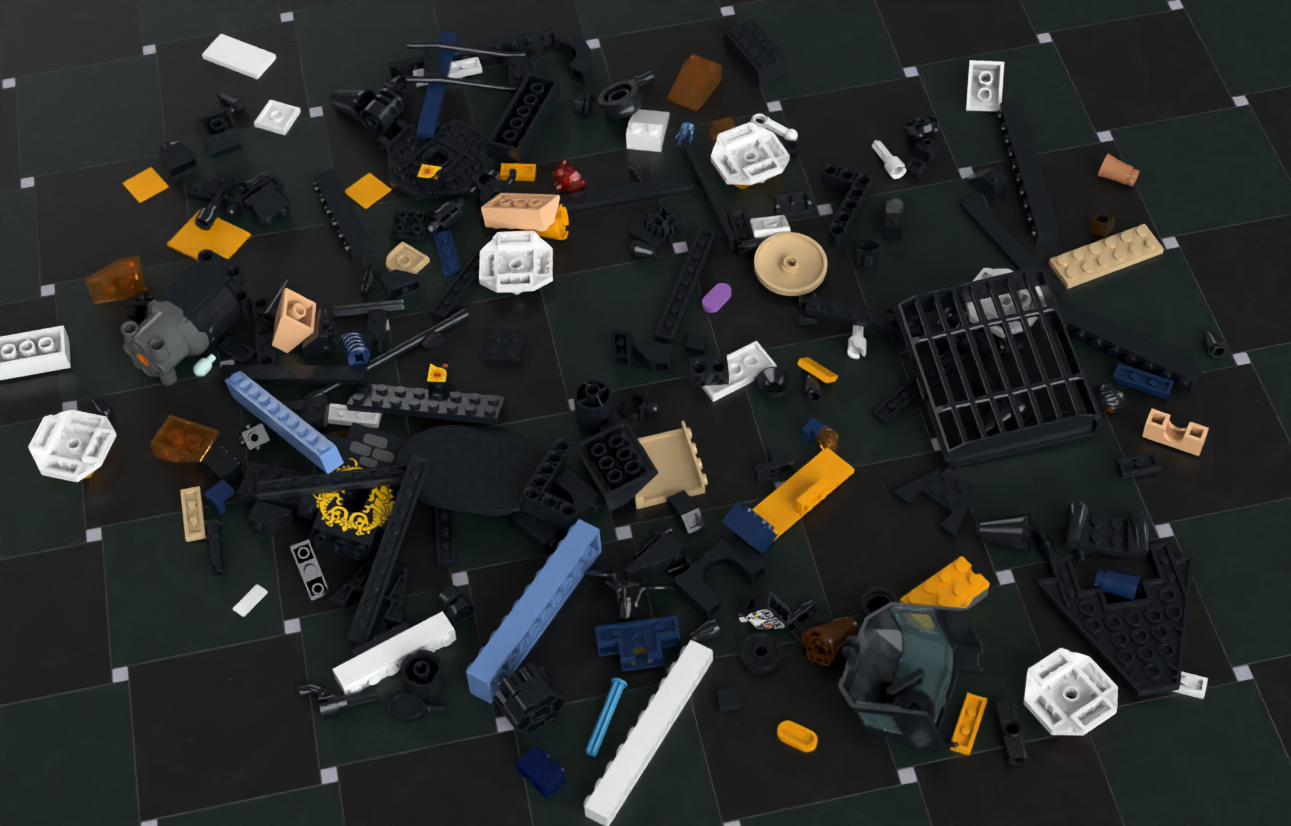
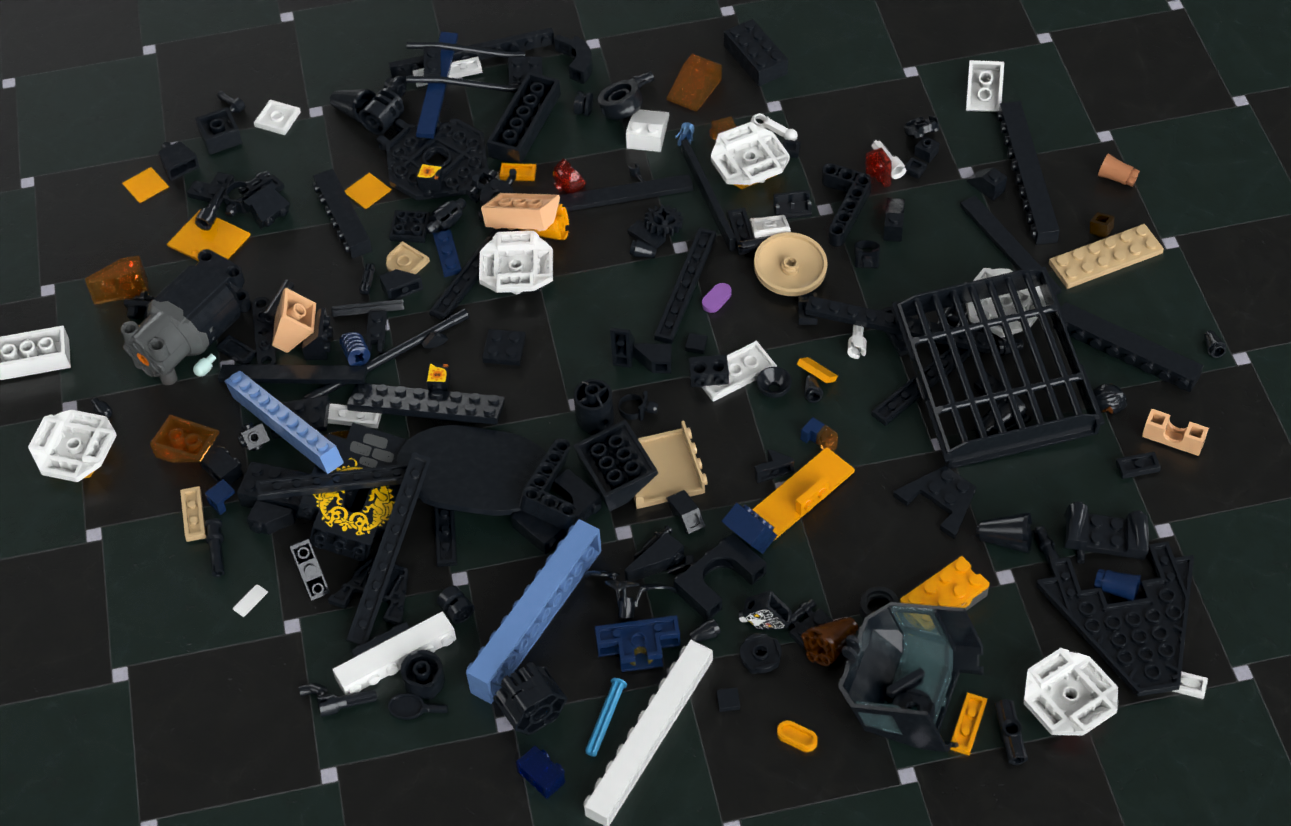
white tile [202,34,276,80] -> none
dark blue plate [1112,363,1174,400] -> none
none -> clear red bracket [866,147,892,187]

